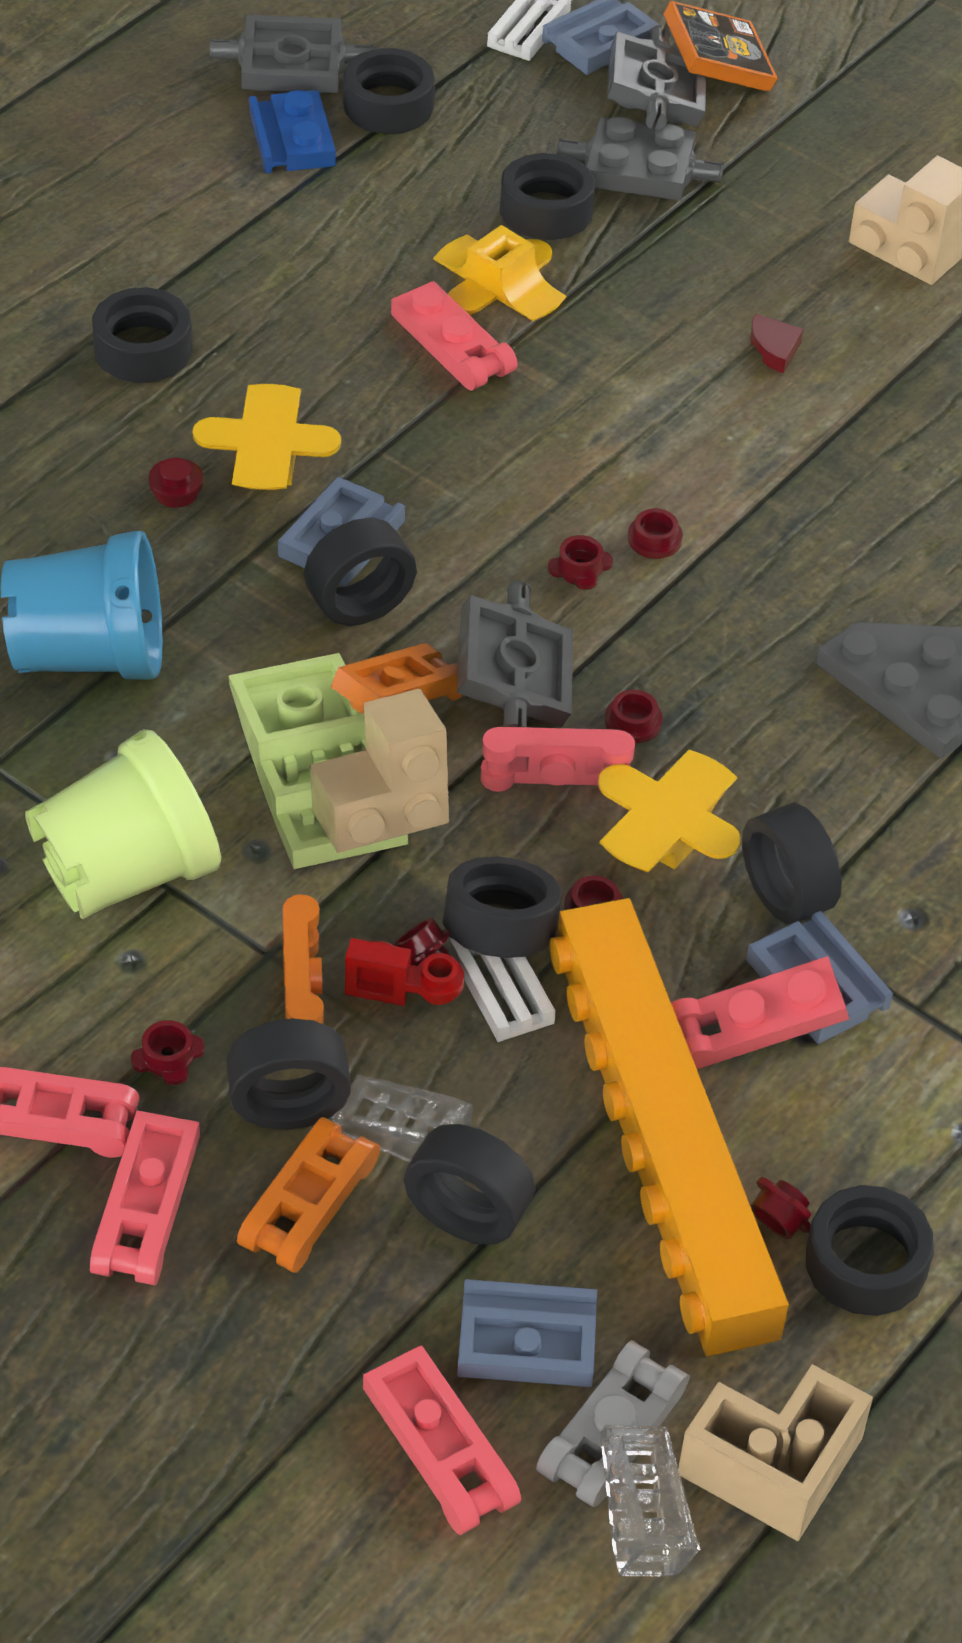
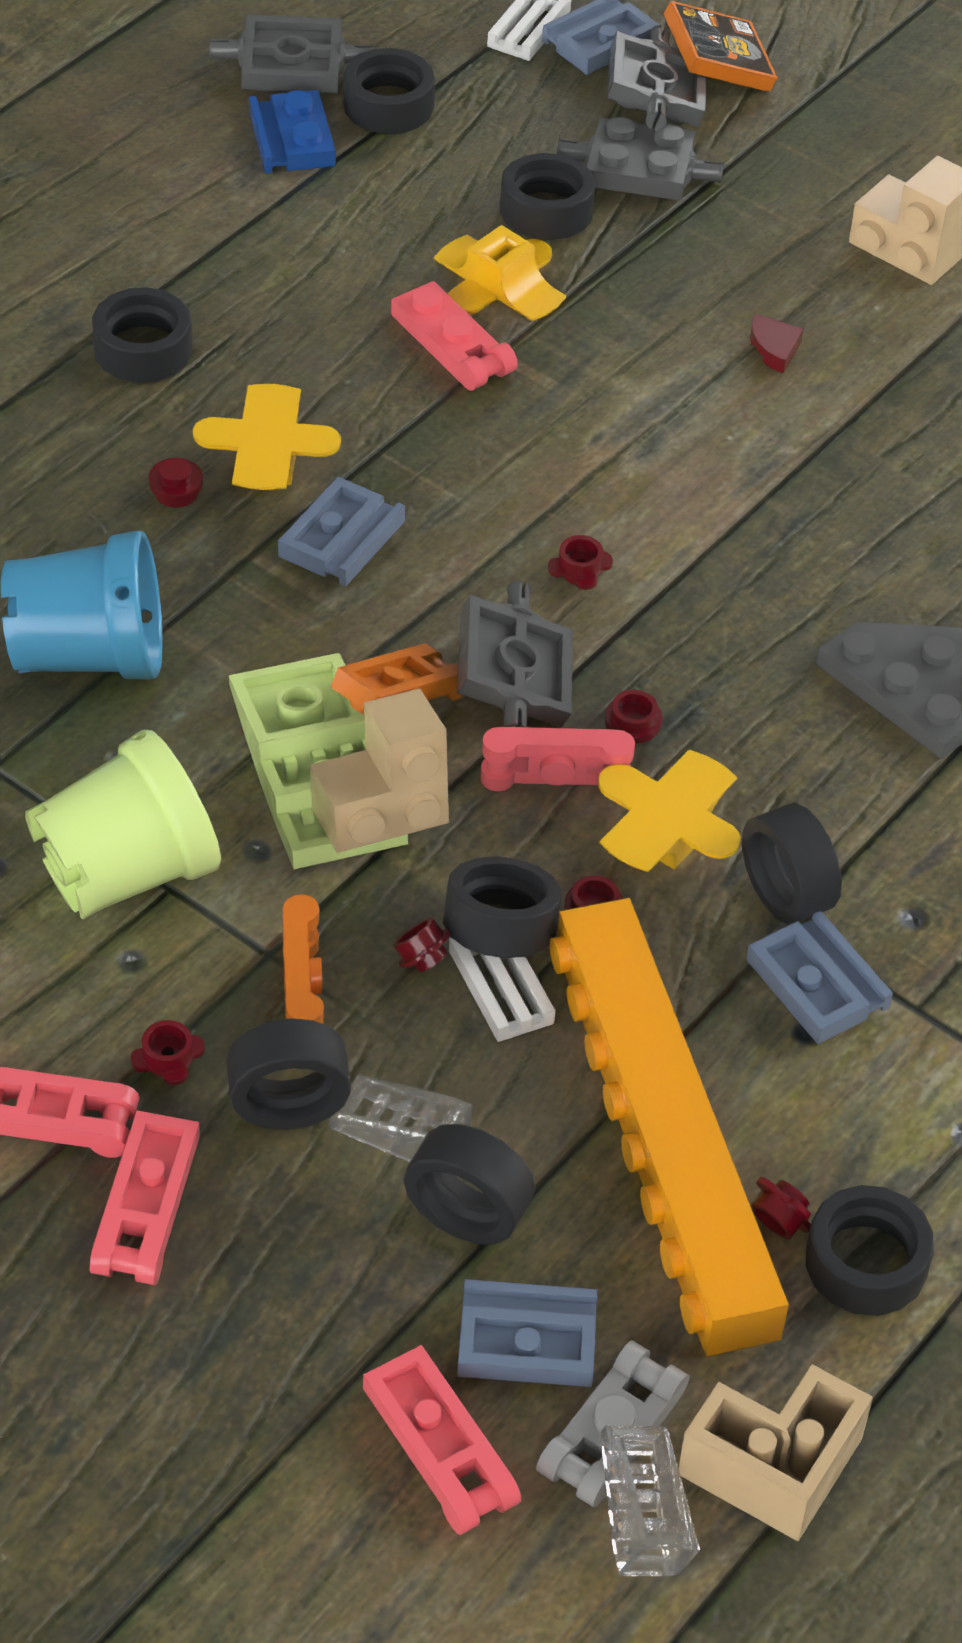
orange plate [237,1117,380,1273] -> none
black tyre [303,517,417,626] -> none
red plate [345,938,464,1006] -> none
dark red plate [628,508,683,559] -> none
coral plate [671,956,849,1069] -> none

